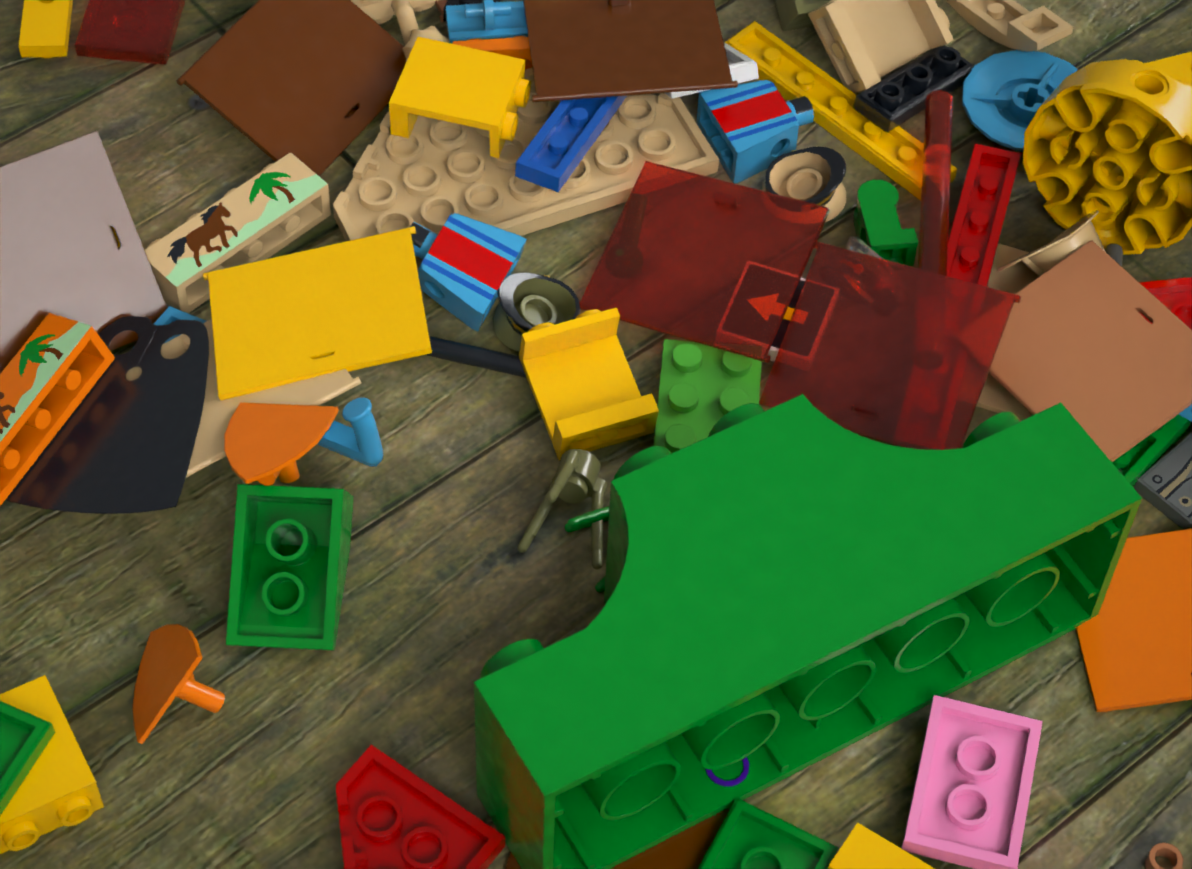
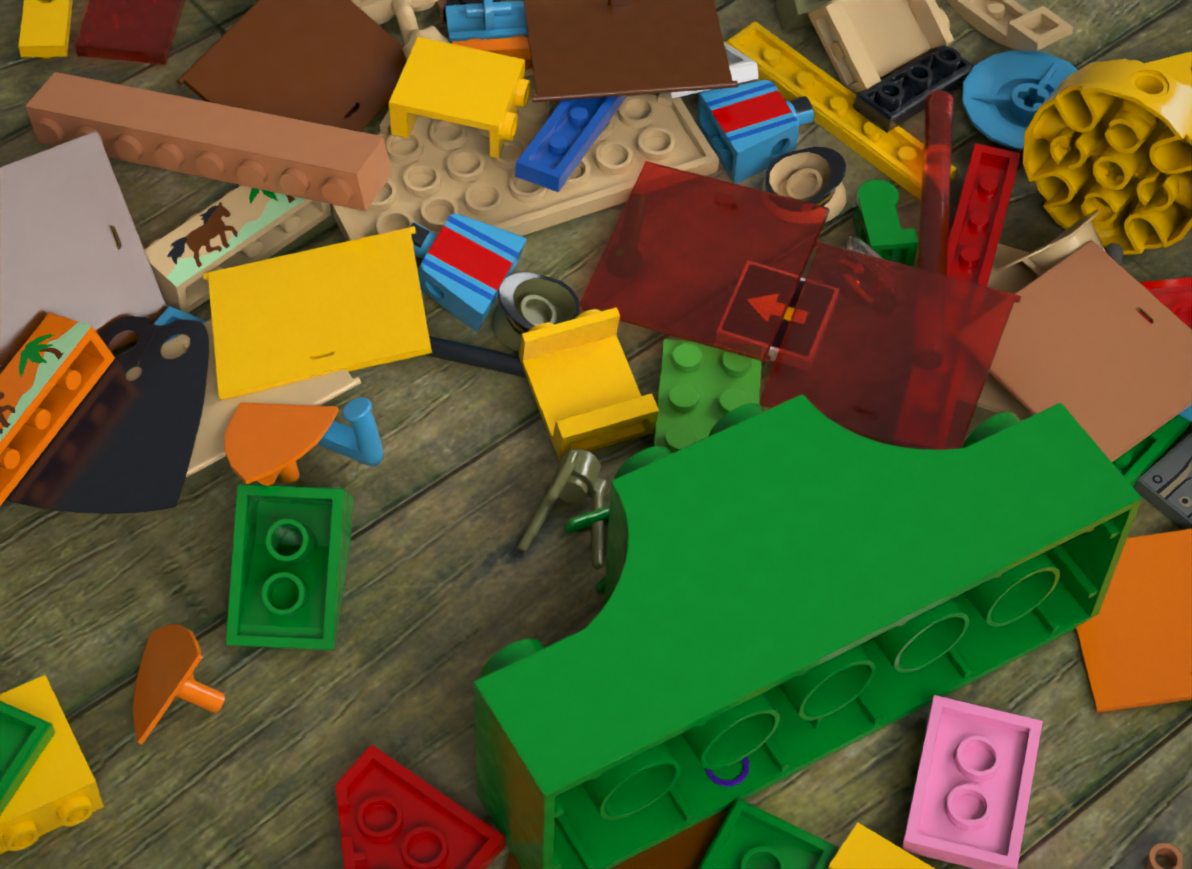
none -> nougat brick [25,72,392,211]

